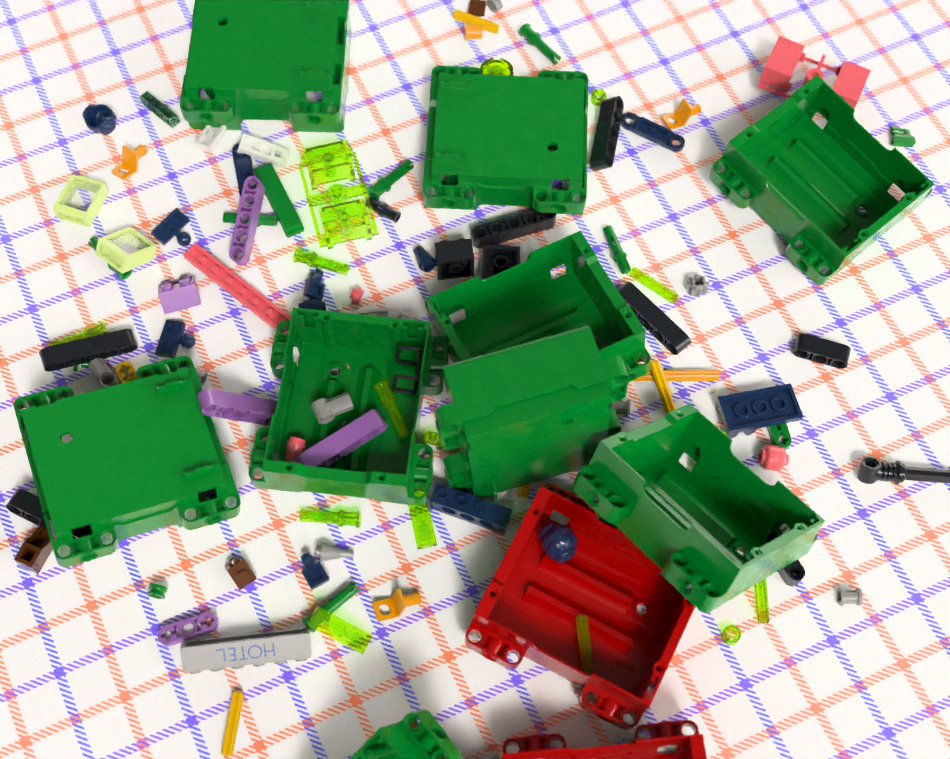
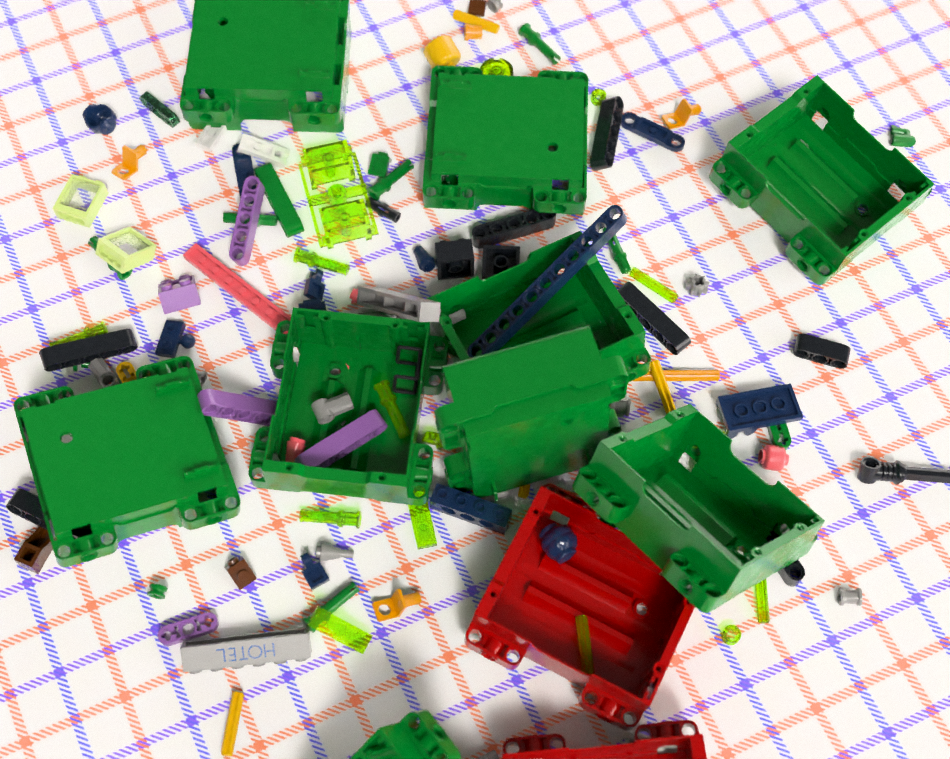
dark blue plate [151,208,191,246] -> none
coral piece [757,36,871,109] -> none
none -> light grey brick [357,286,441,322]
none -> green bracket [368,151,392,178]
none -> yellow head [423,35,461,69]
none -> dark blue beam [467,205,627,358]

